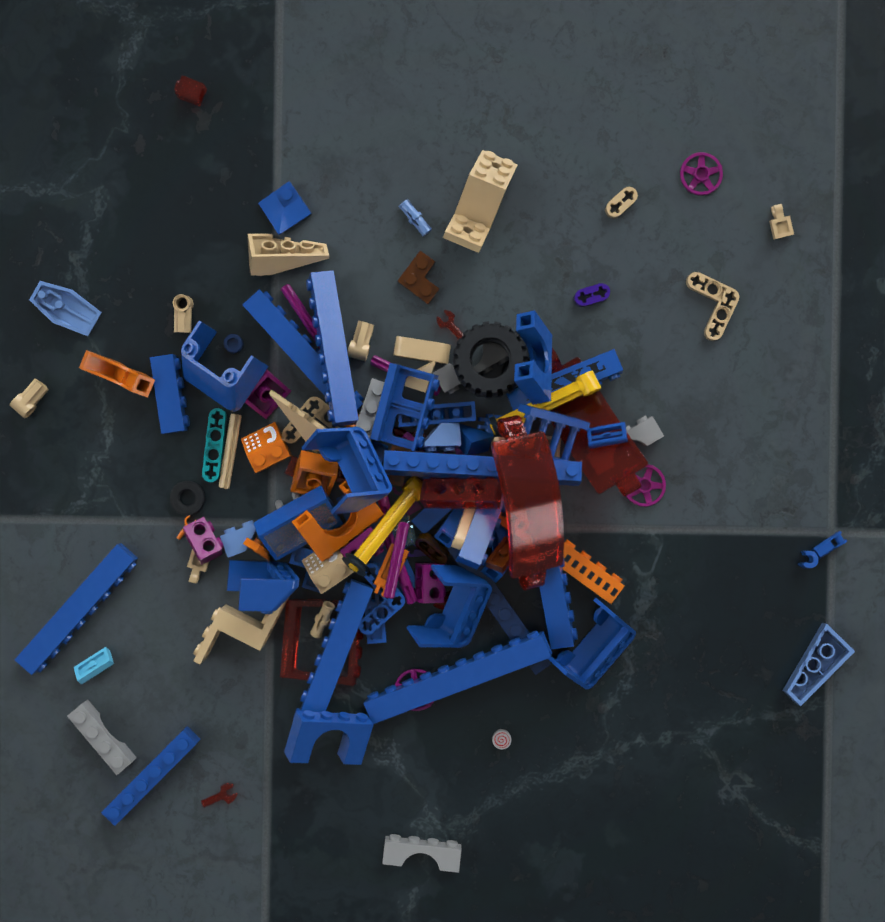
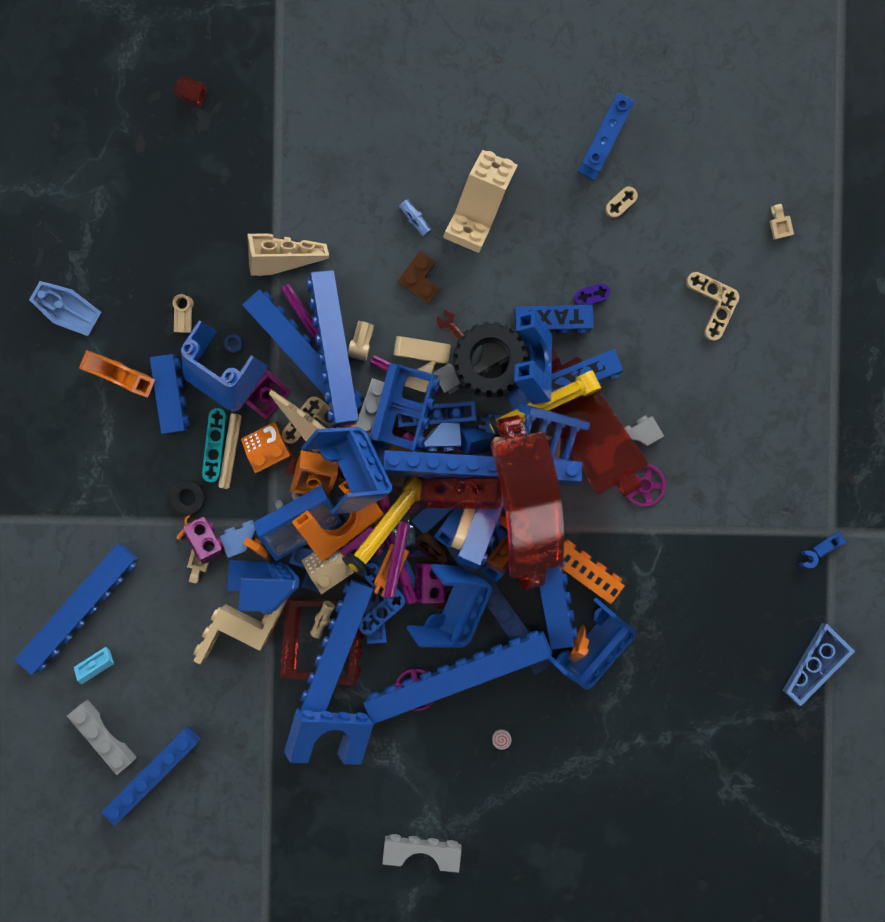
tan piece [10,379,49,418] -> none
clear red bar [201,783,238,807] -> none
blue plate [258,181,312,235] -> none
blue tile [587,422,628,449] -> none
magenta wheel [680,152,723,195] -> none
none -> blue brick [515,305,594,334]
none -> orange plate [569,624,589,662]
none -> blue fence [577,92,635,181]

